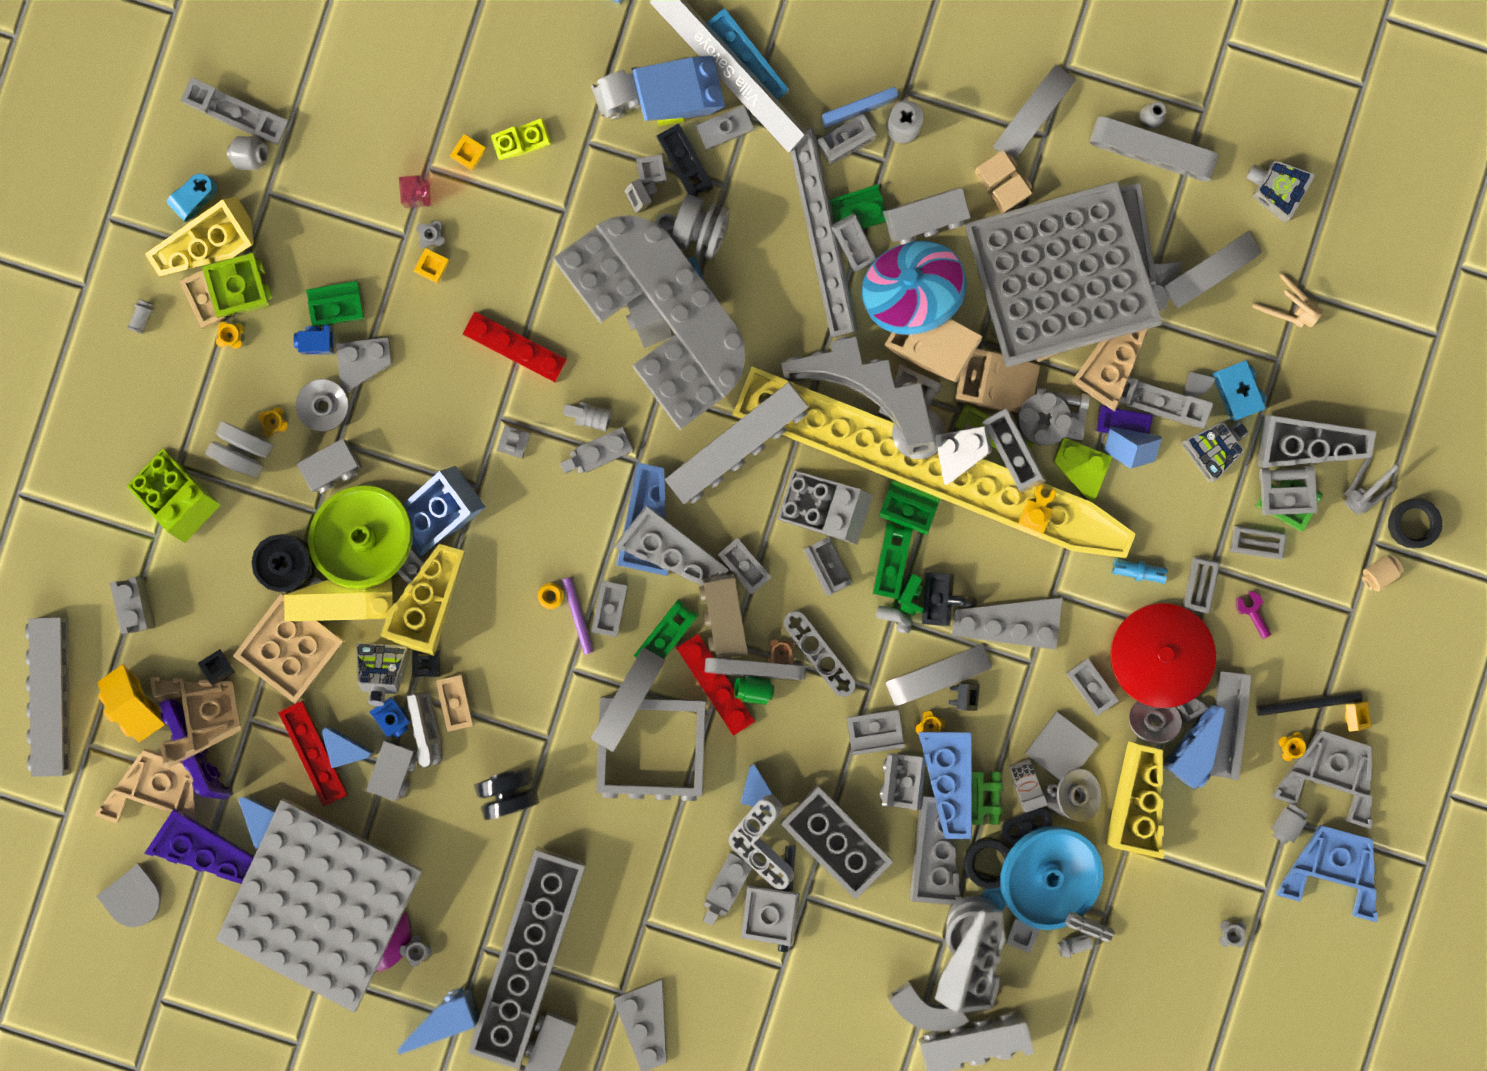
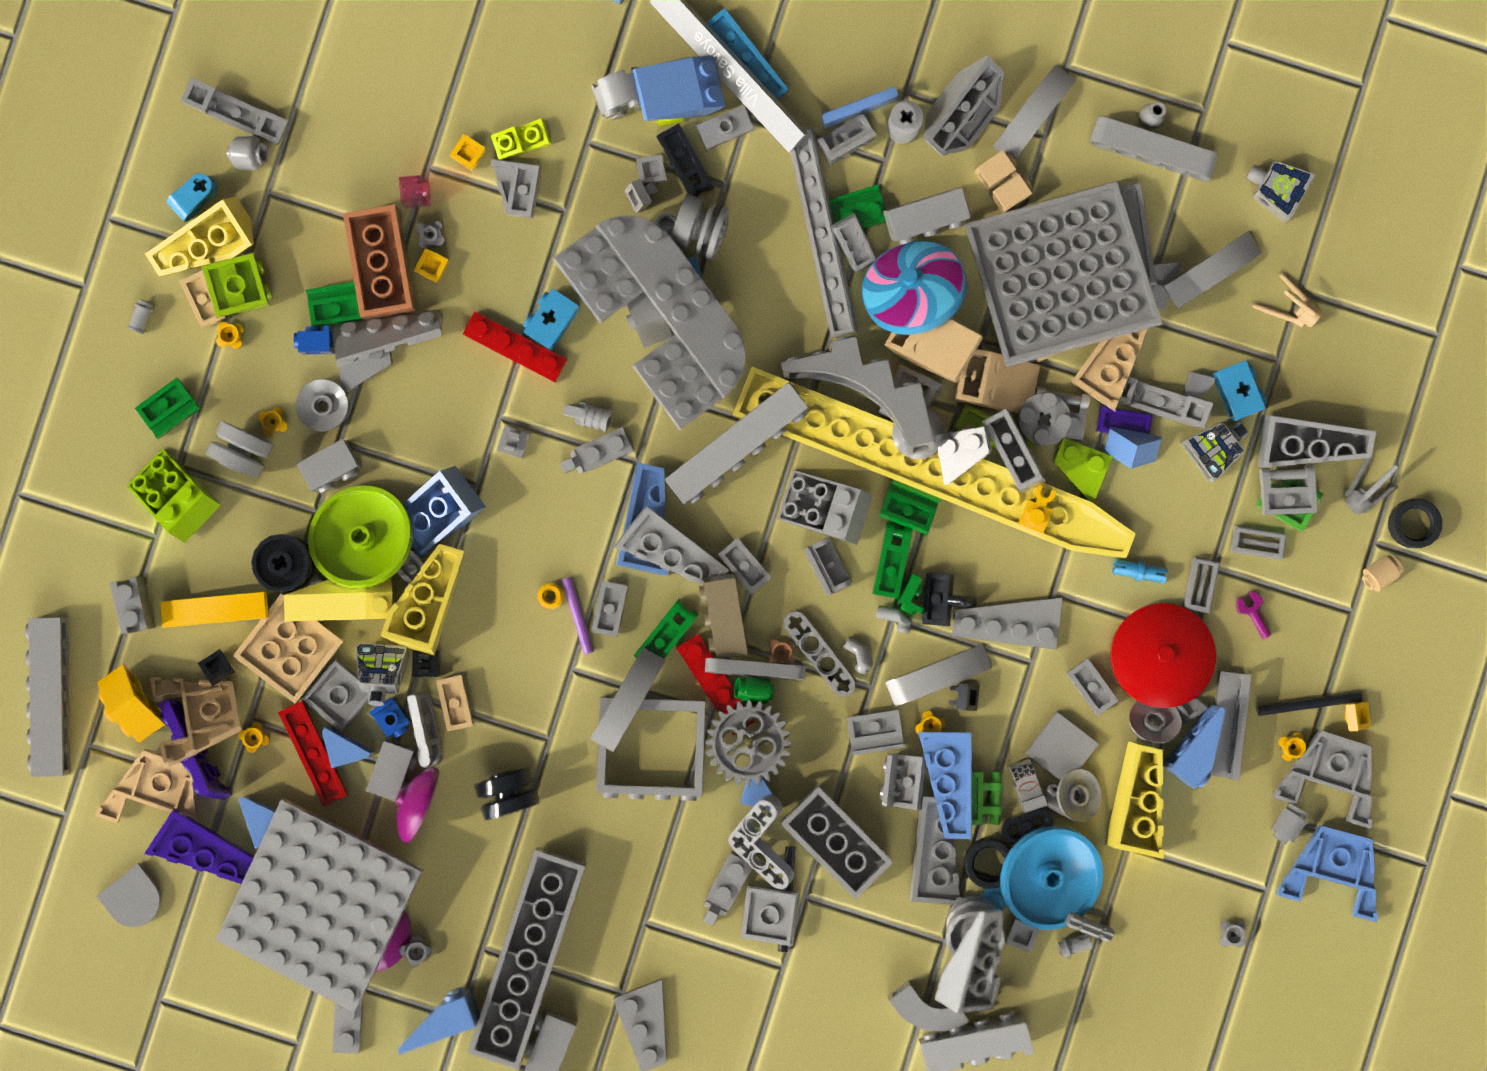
none -> green plate [135,377,201,439]
none -> yellow slope [160,592,269,628]
none -> yellow plate [238,722,270,753]
none -> light grey tile [301,659,369,732]
none -> light grey plate [333,999,363,1054]
none -> light grey wing [335,311,442,367]
none -> nougat brick [343,204,417,320]
none -> magenta dish [395,767,439,843]
none -> light grey wing [491,159,542,219]
none -> dark azure brick [523,288,580,351]
none -> light grey gear [705,700,792,787]
none -> light grey arm [843,636,873,674]
none -> light grey wedge [924,56,1005,156]

